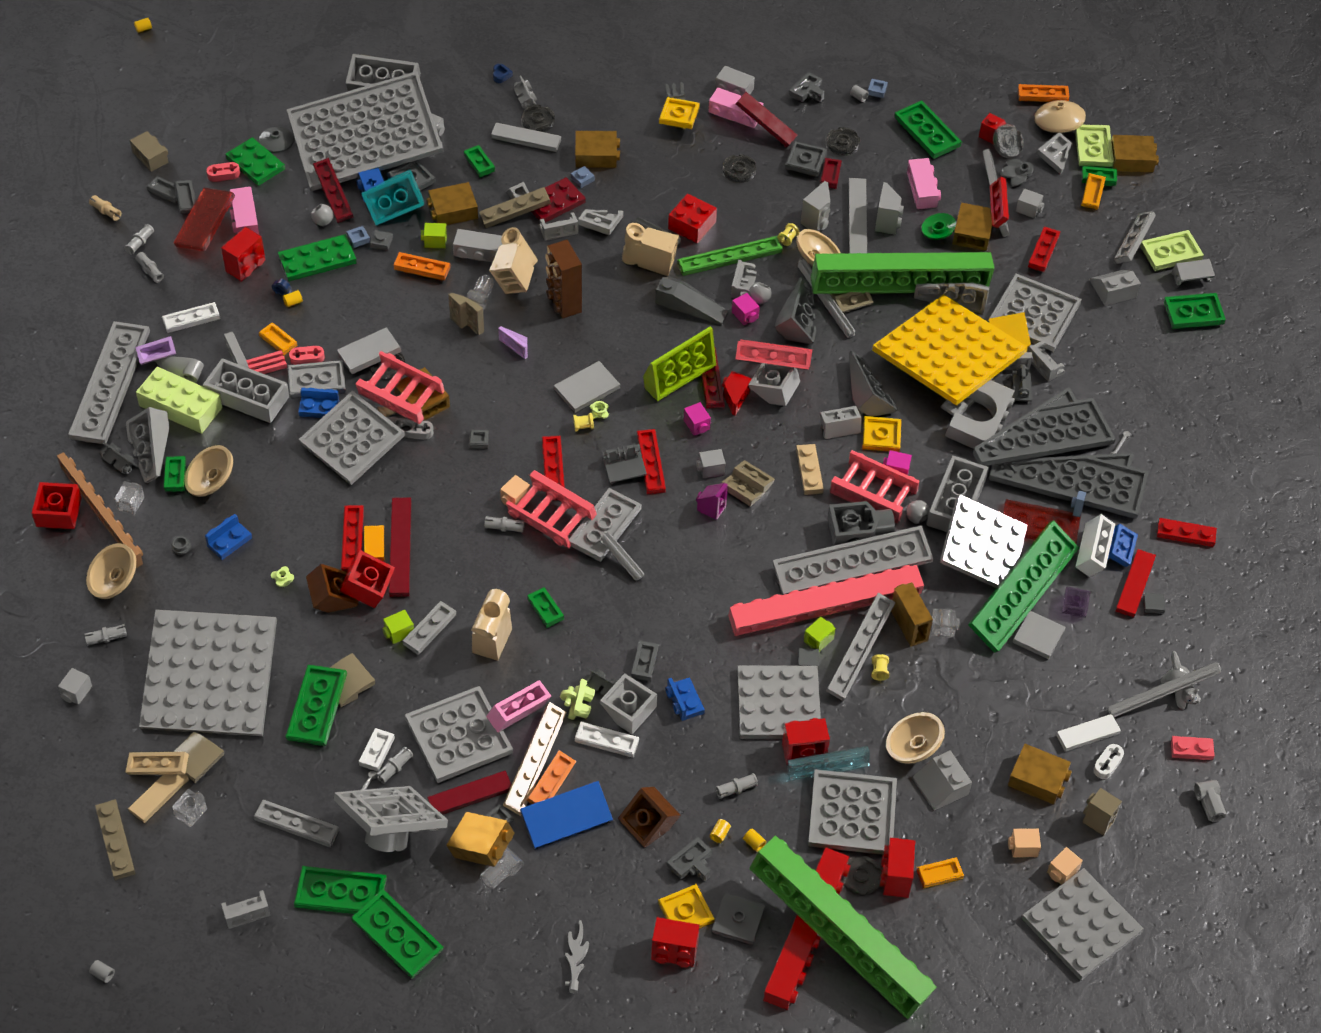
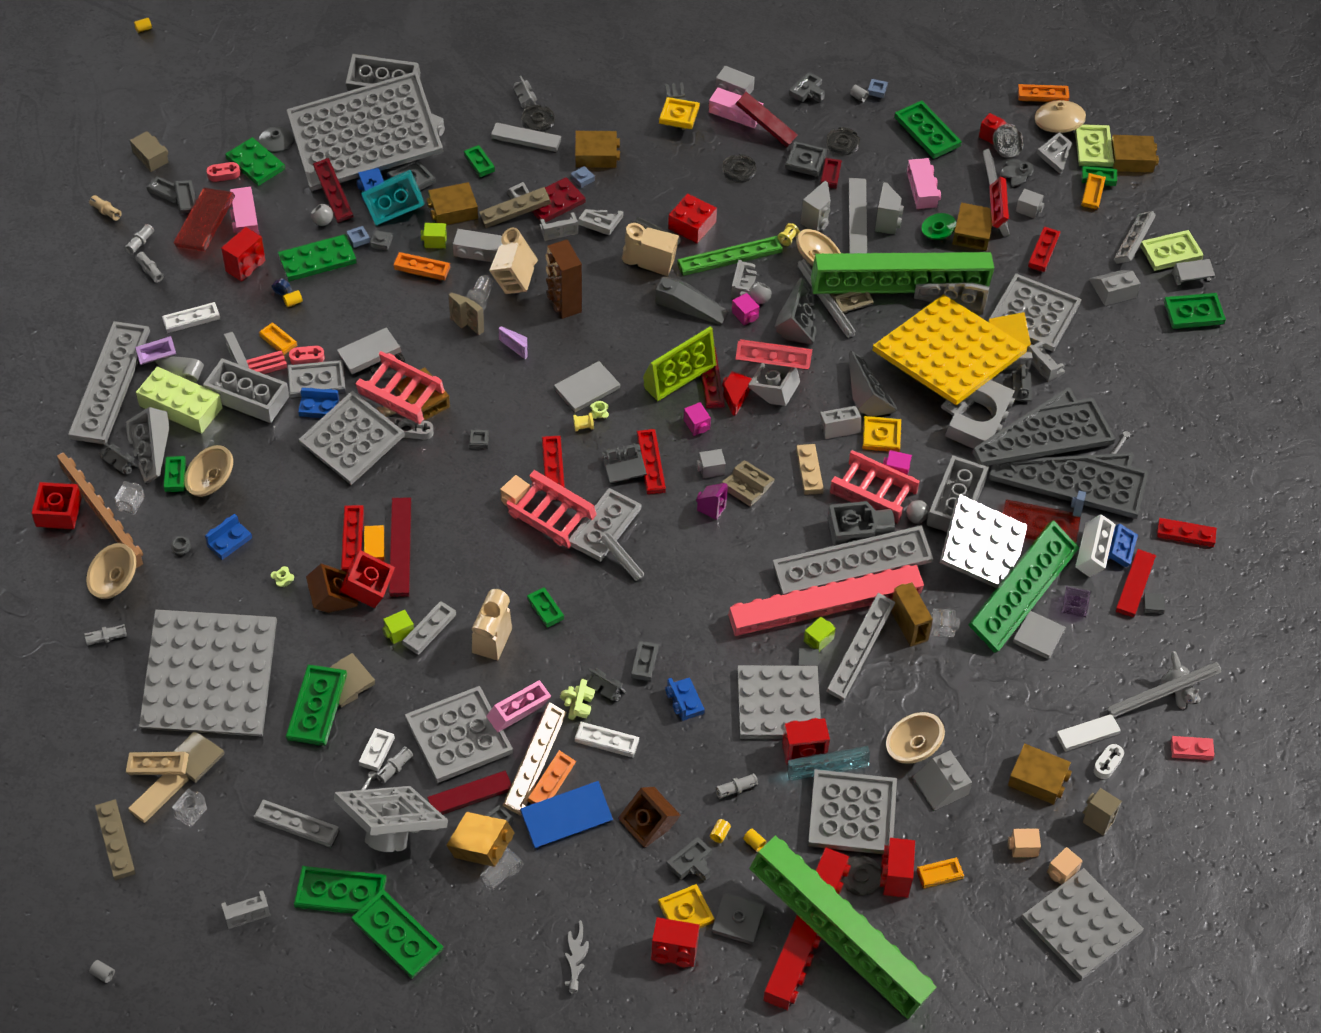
light grey brick [58,668,92,705] -> none
light grey pin [484,516,524,533] -> none
dark blue tile [493,64,513,83] -> none
light grey slope [600,673,657,734] -> none
light yellow bush [871,654,889,681] -> none
light grey piece [1194,780,1227,822] -> none

